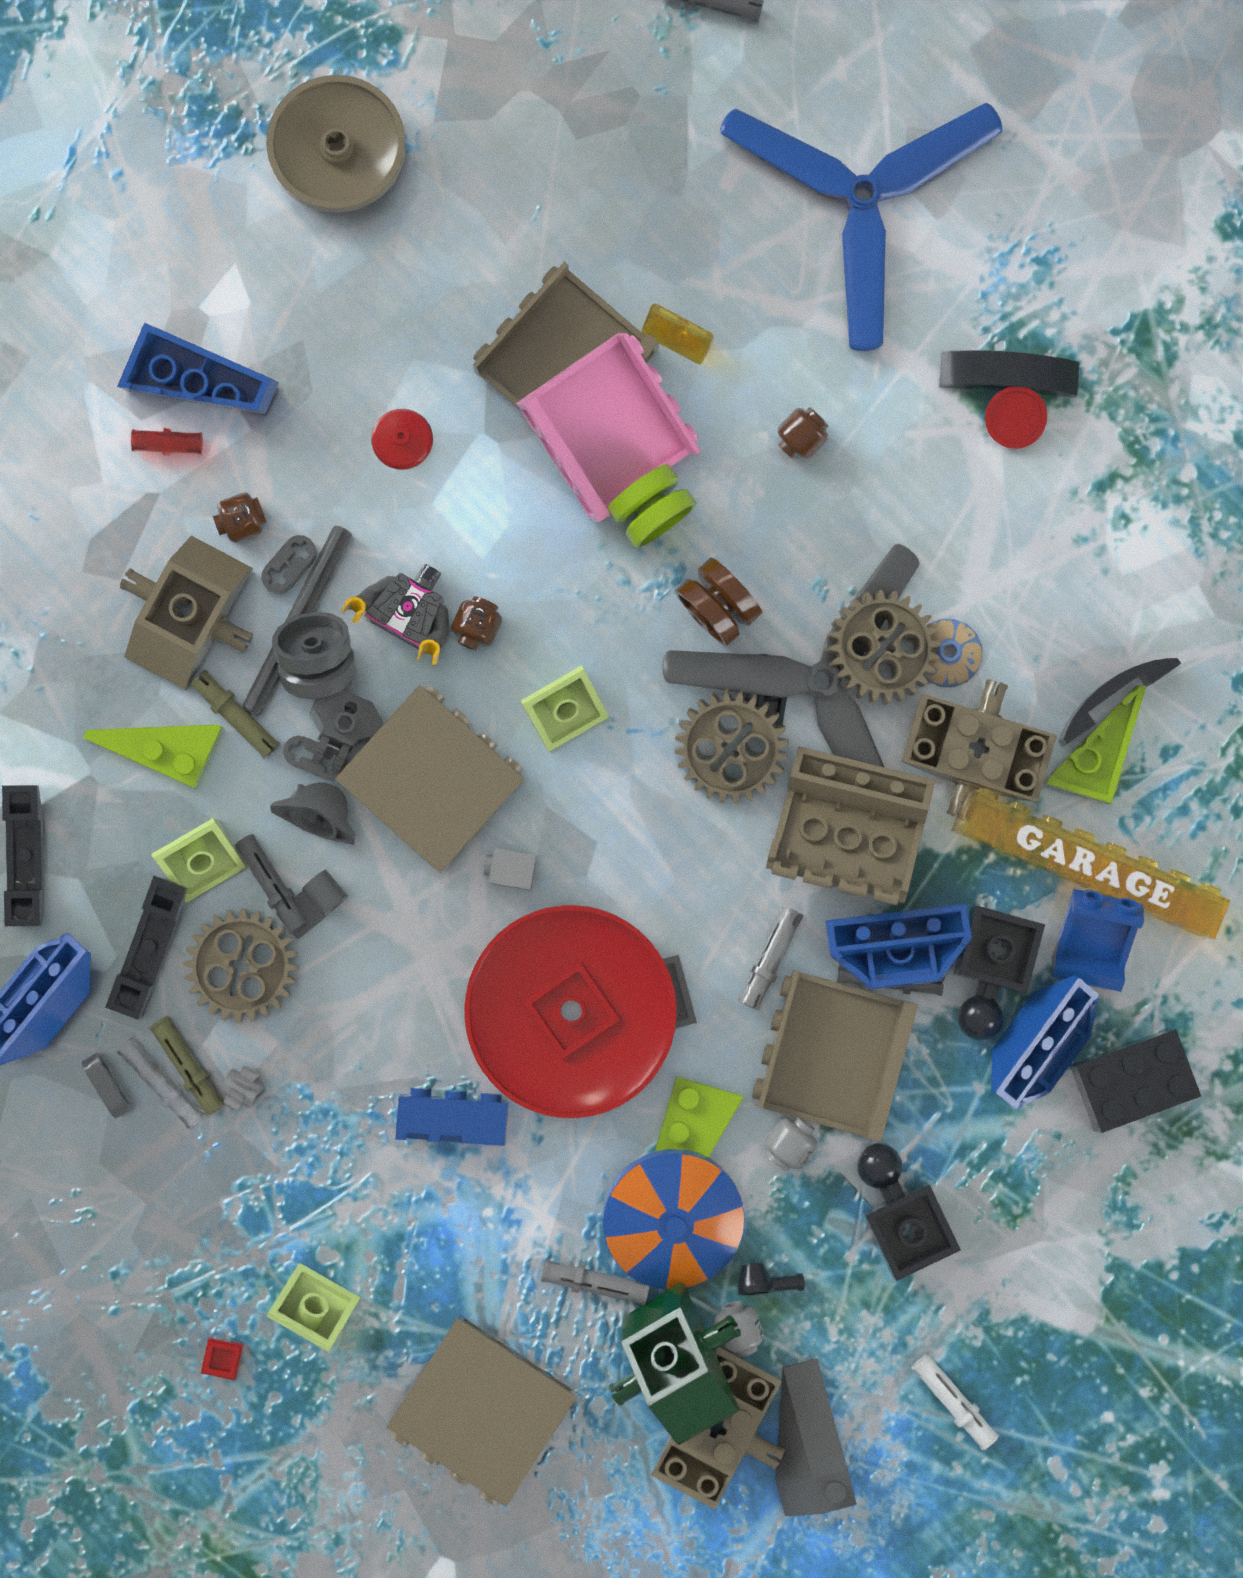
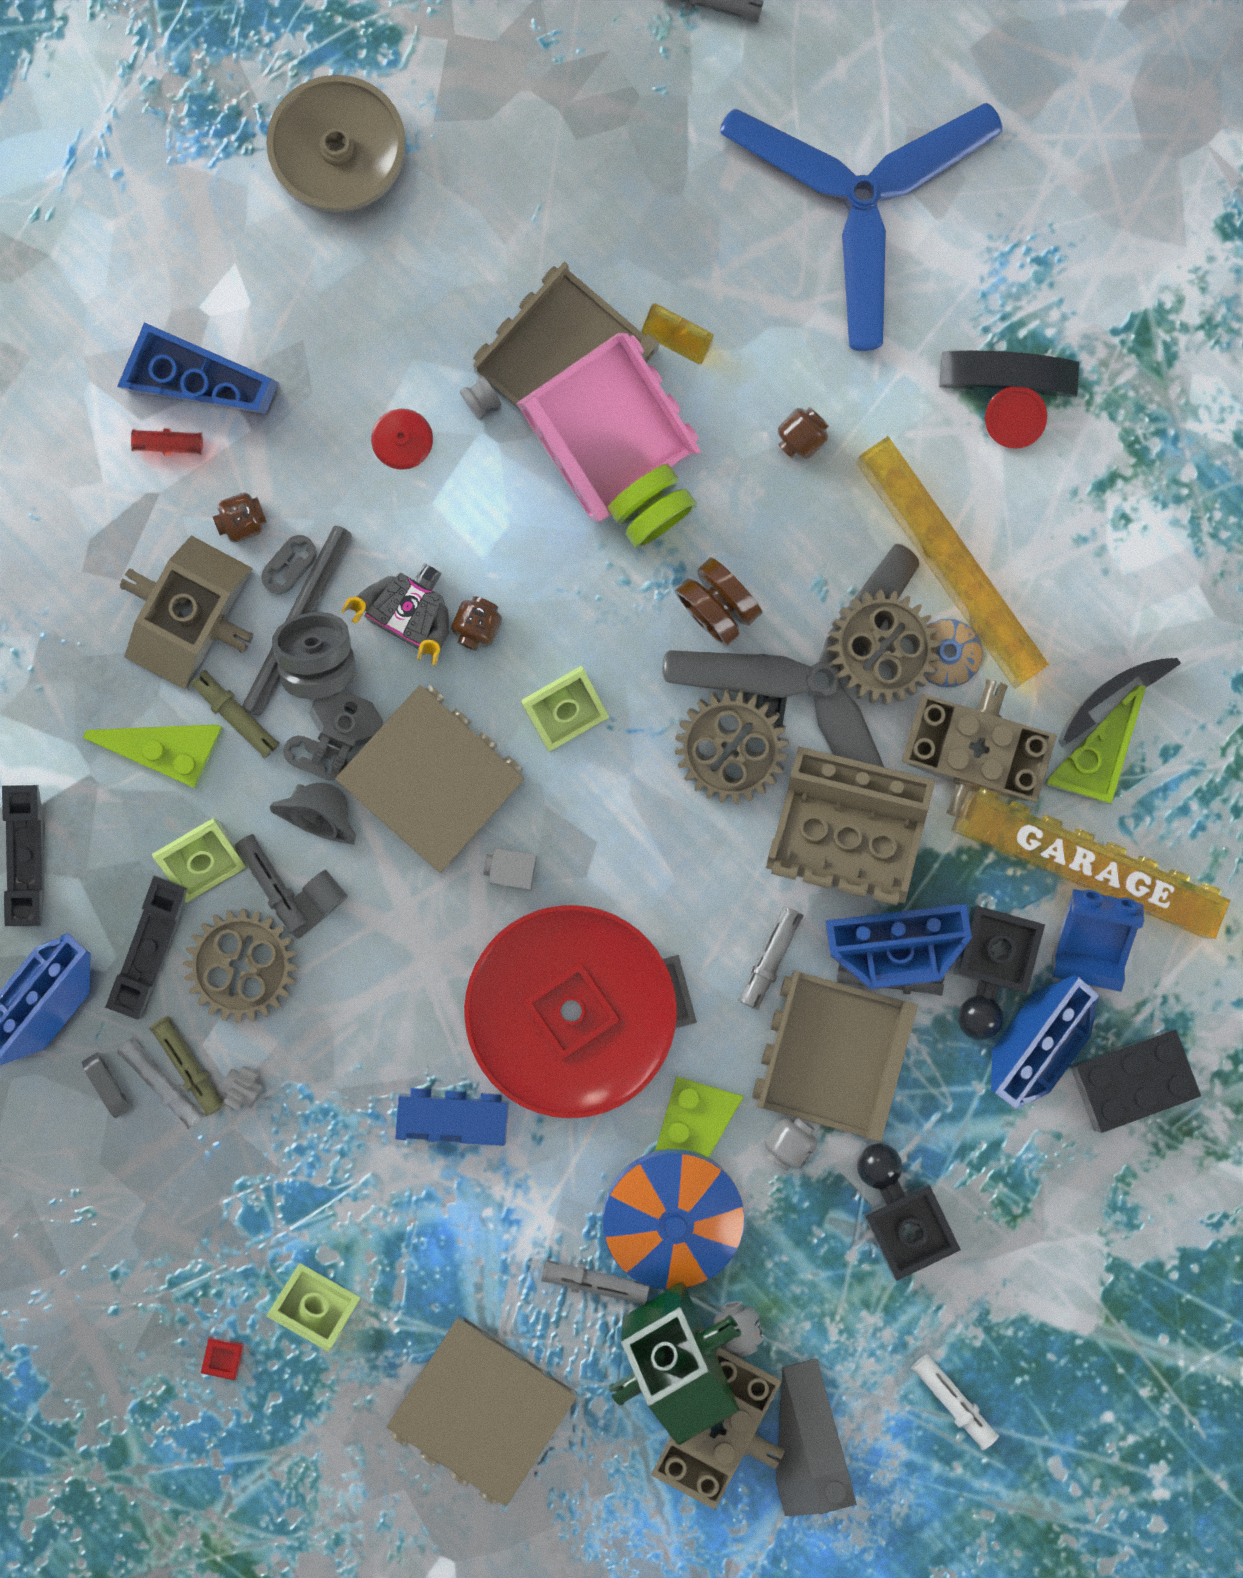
black bar [737,1263,805,1296] -> none
none -> light grey wheel [460,375,502,420]
none -> clear yellow brick [856,436,1049,689]

